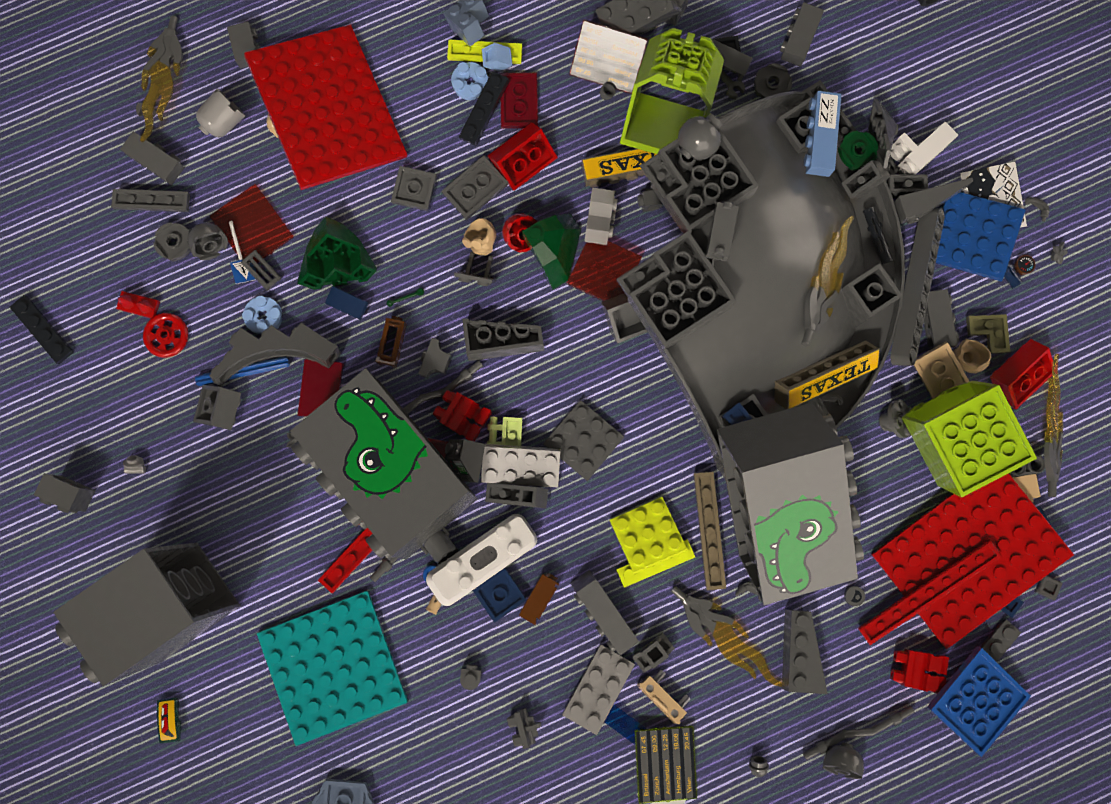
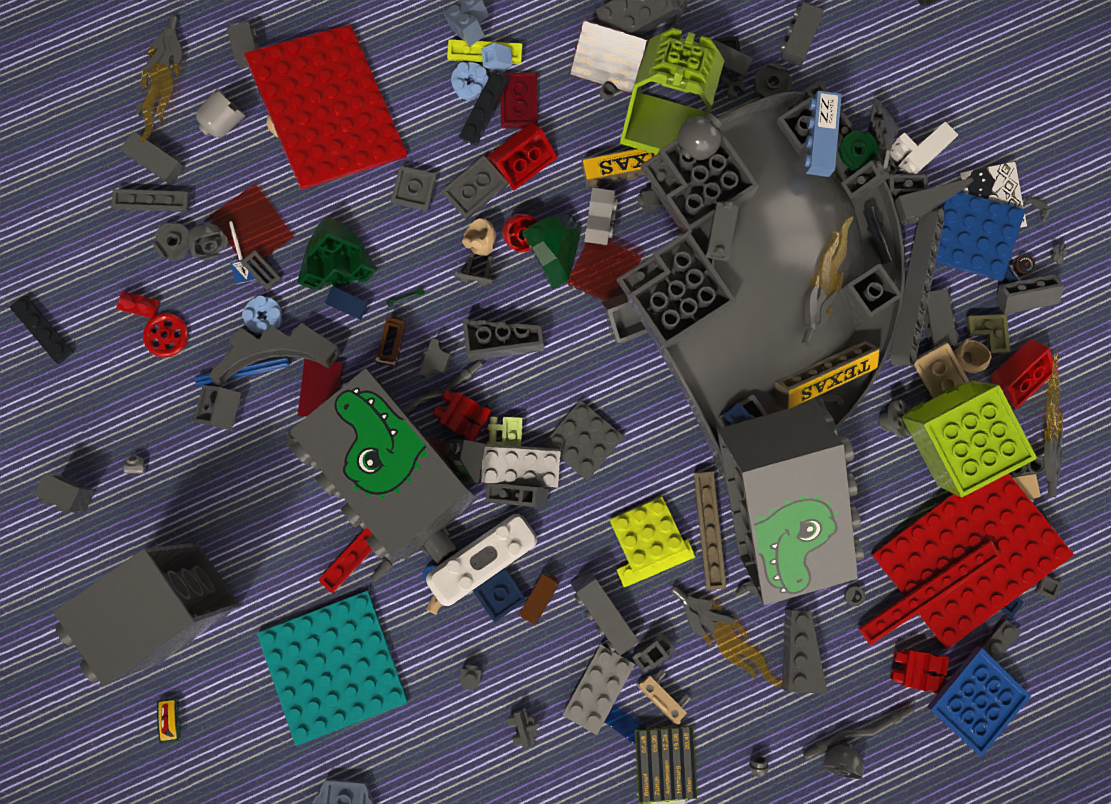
none -> dark grey brick [996,274,1064,314]

